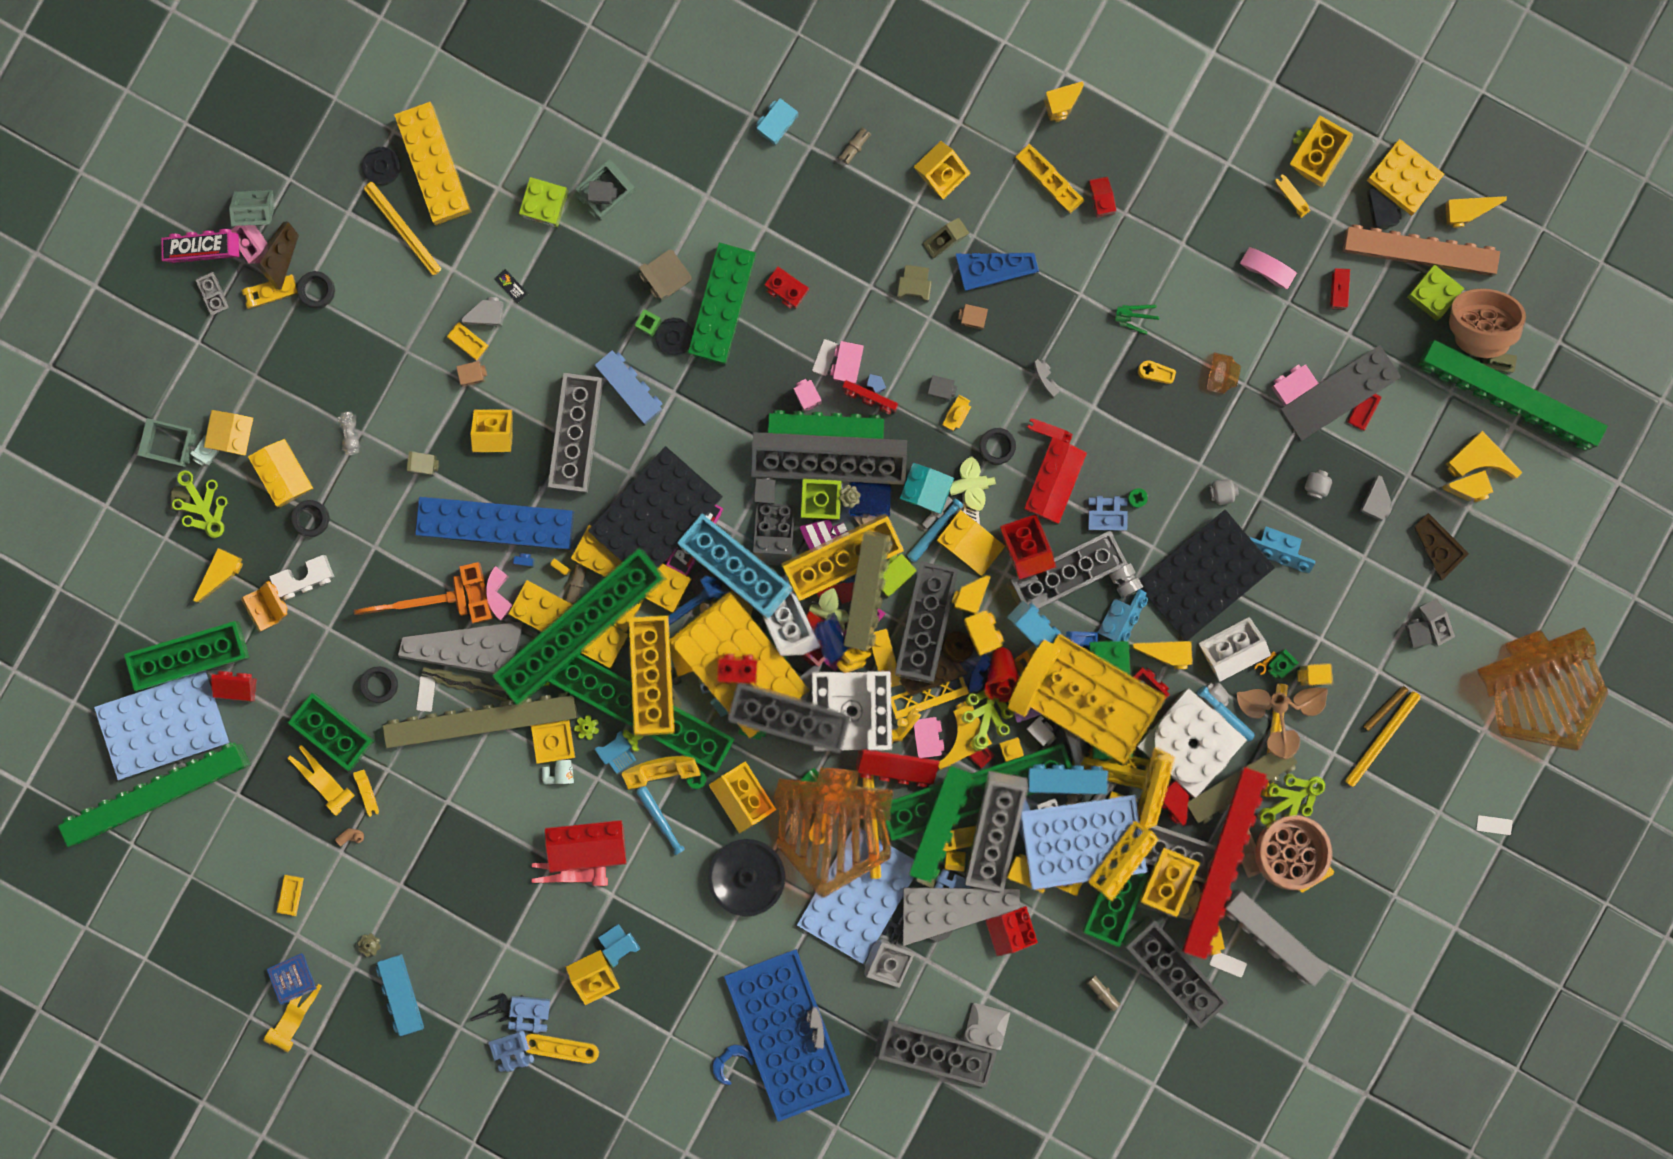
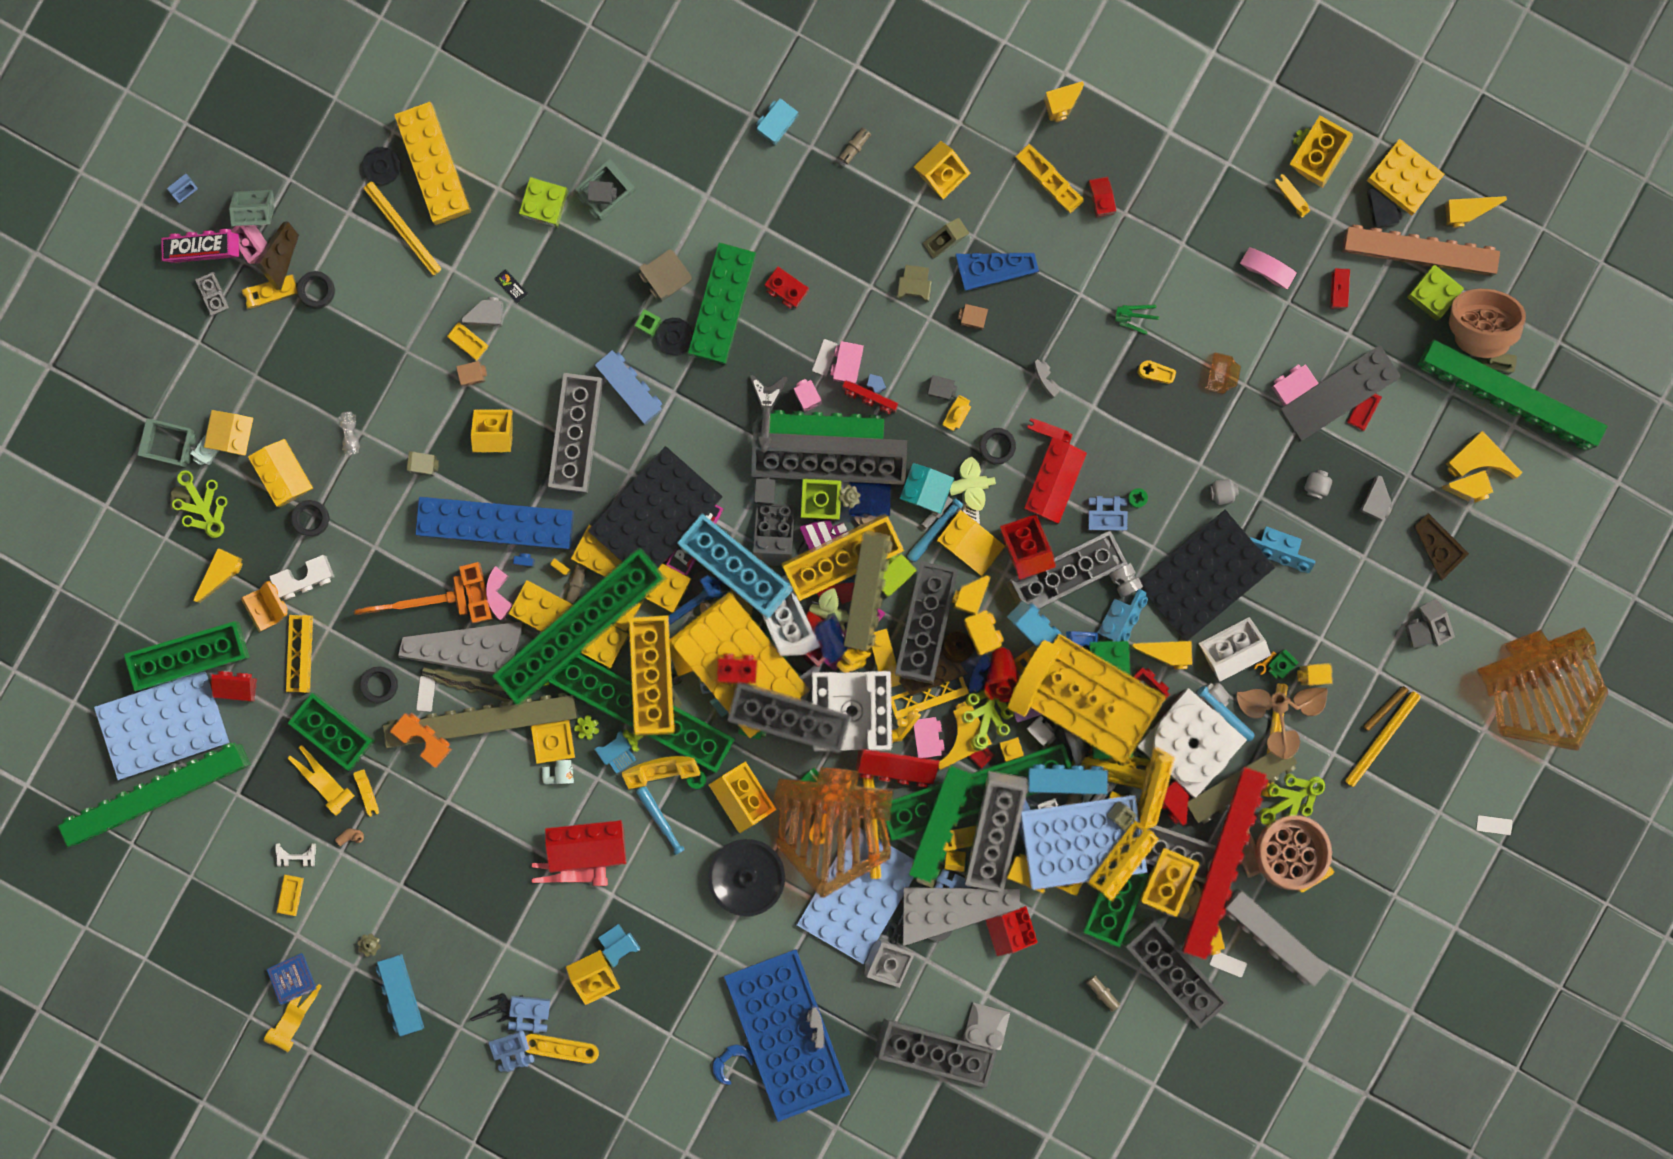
none -> medium blue piece [167,174,198,203]
none -> white piece [276,843,316,866]
none -> yellow fence [286,615,313,692]
none -> orange arch [390,713,452,768]
none -> flat silver piece [750,375,787,452]
none -> olive slope [1107,801,1137,830]

